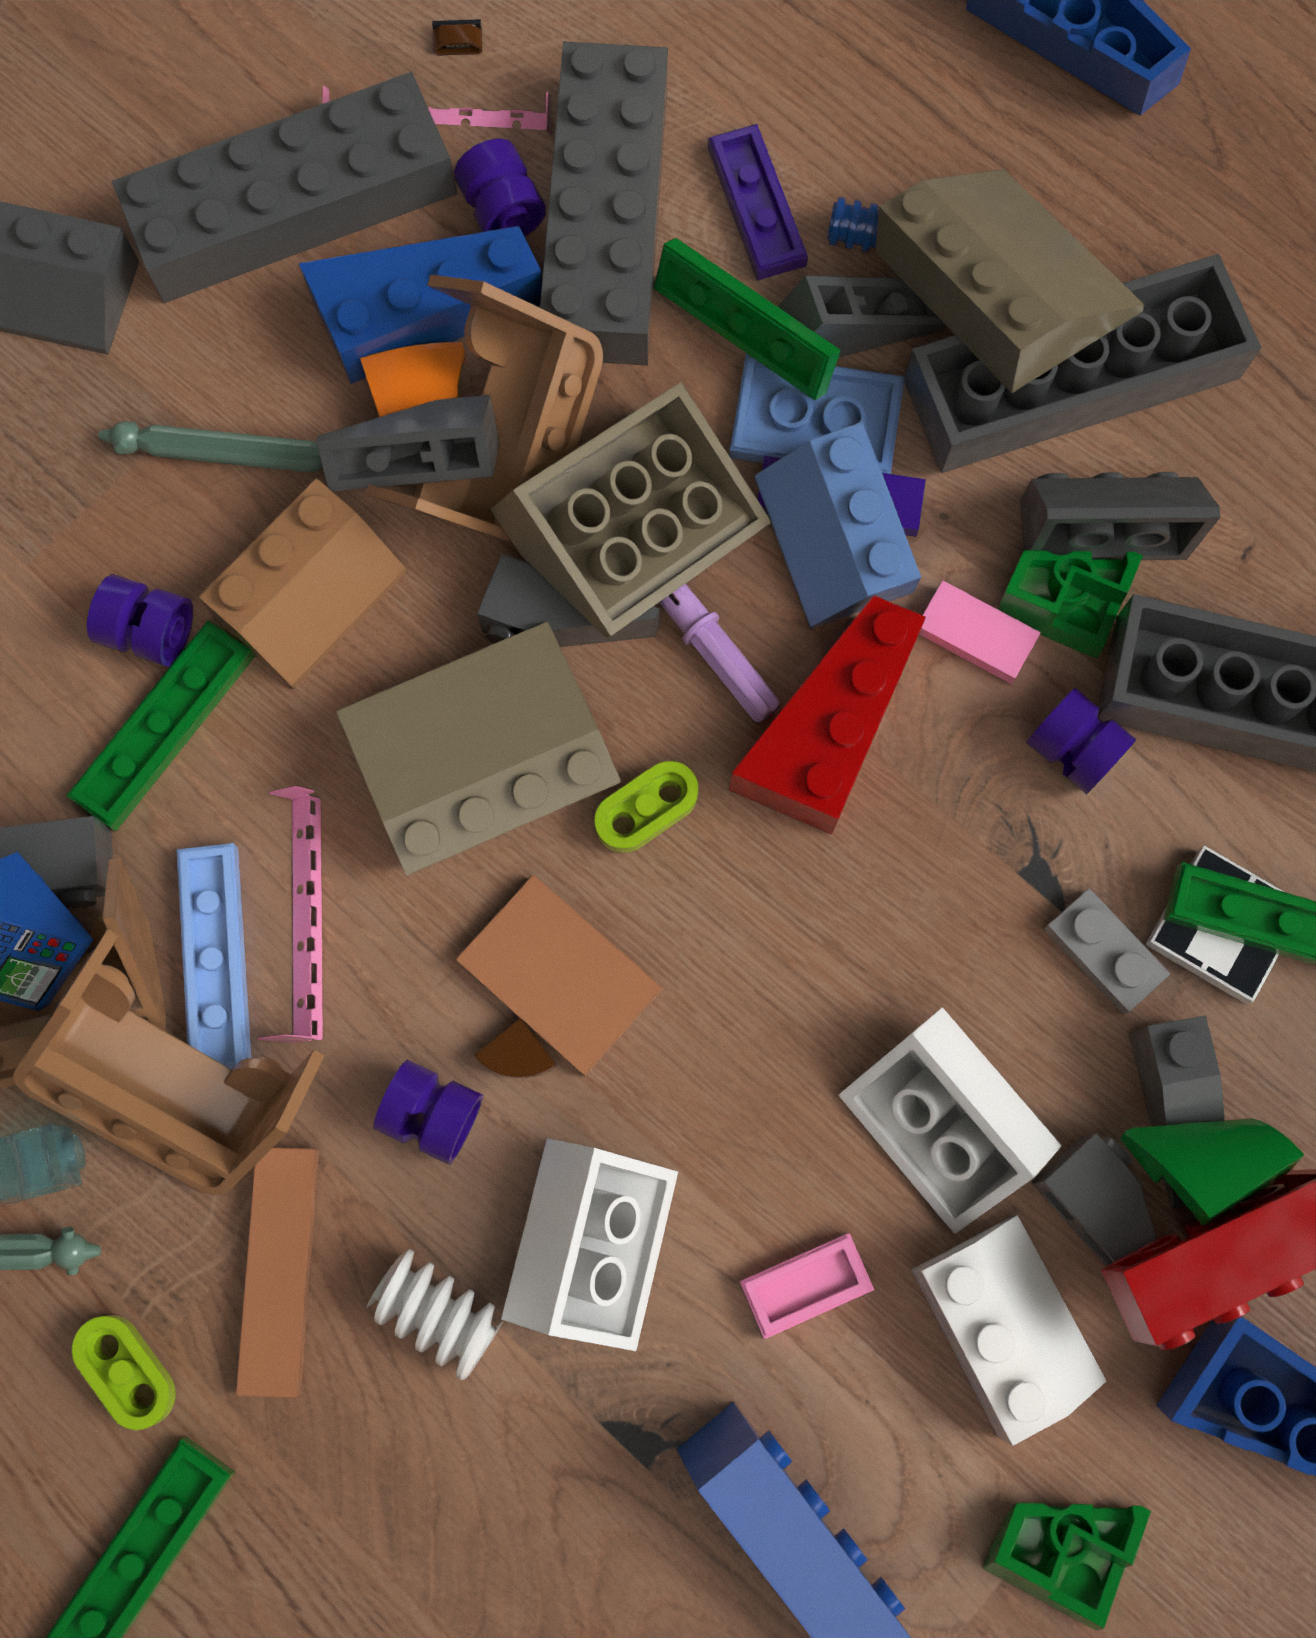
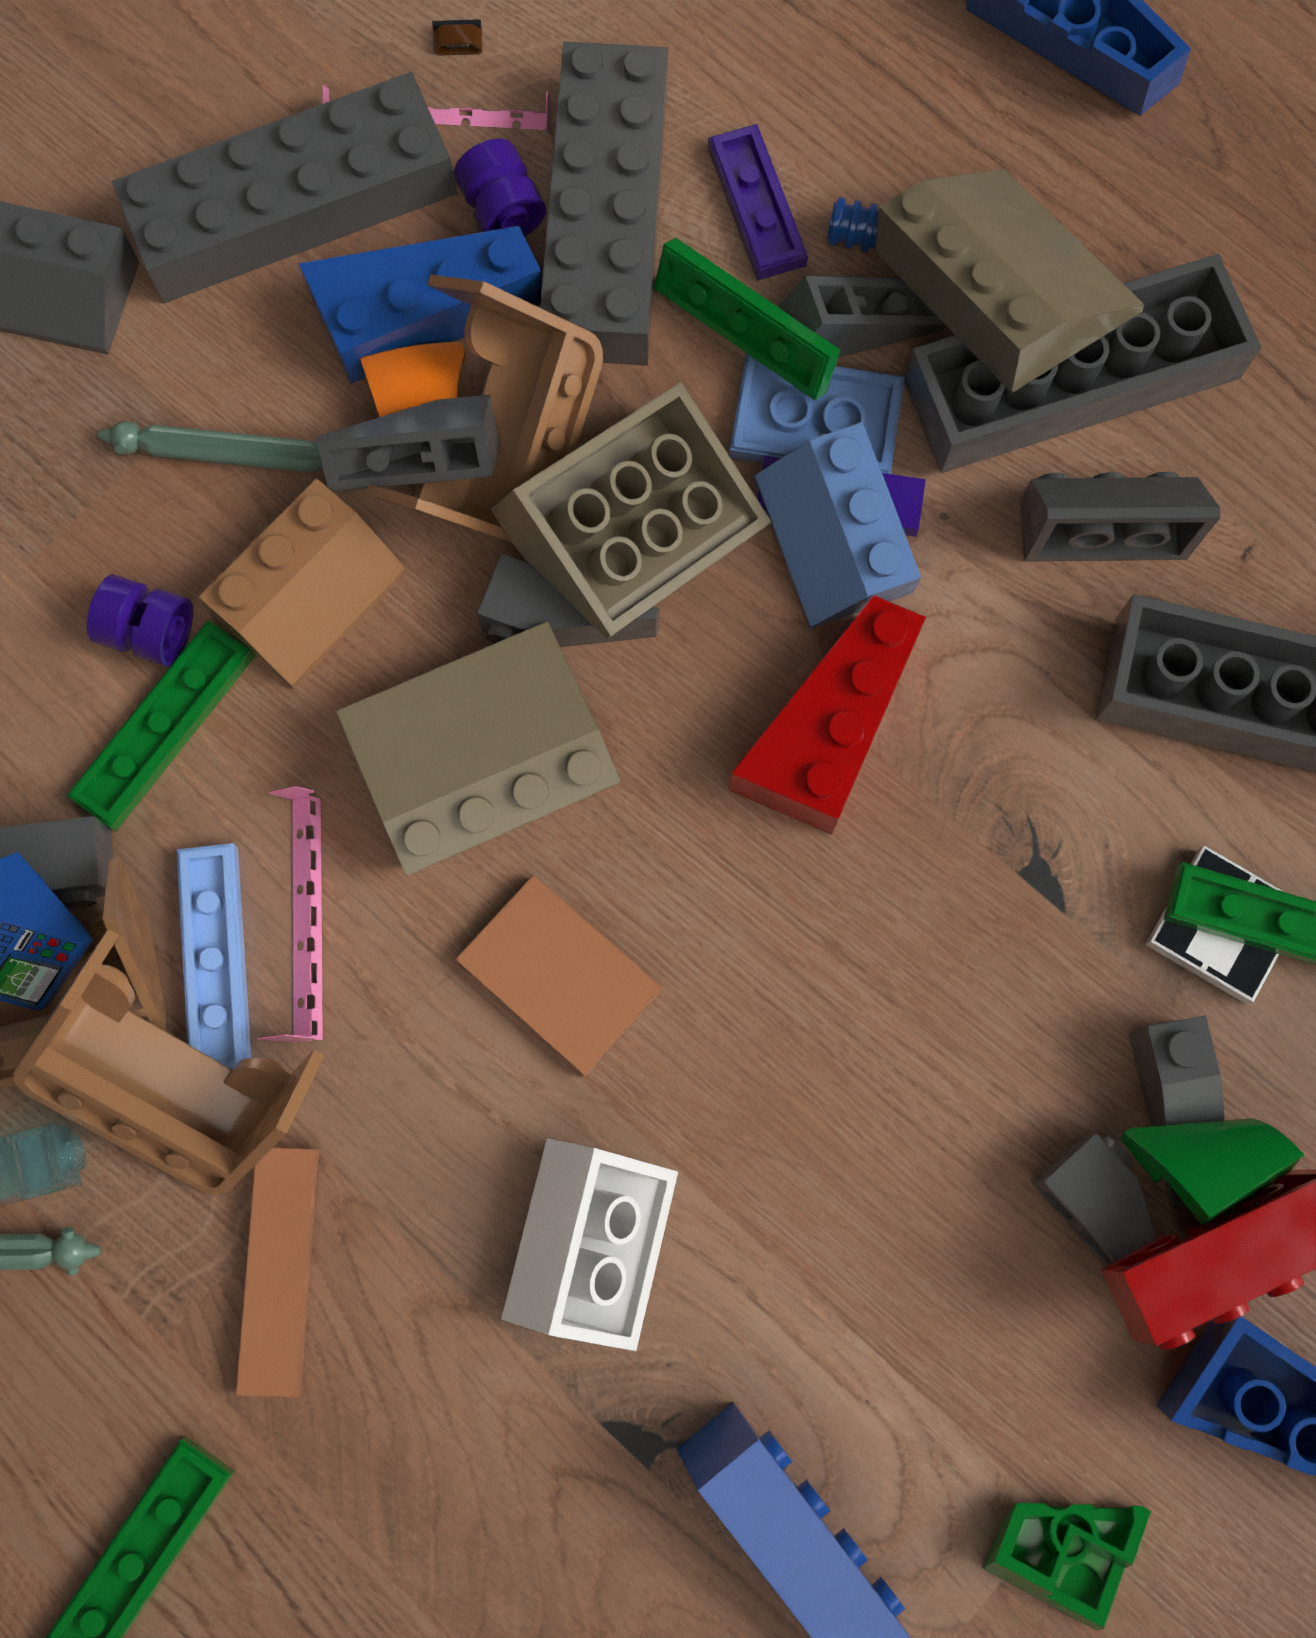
lime plate [72,1315,176,1430] -> none
white piece [367,1248,503,1380] -> none
dark purple wheel [373,1059,483,1165] -> none
reddish brown tile [474,1019,557,1078] -> none
lime plate [595,761,699,853] -> none
lavender axle [658,584,781,723] -> none
bright pink tile [739,1233,874,1339] -> none
white slope [838,1007,1061,1234] -> none
white slope [911,1215,1107,1446] -> none
bright pink tile [919,581,1041,684] -> none
green slope [998,550,1143,659] -> none
dark purple wheel [1026,688,1136,795] -> none
light grey plate [1044,888,1170,1015] -> none

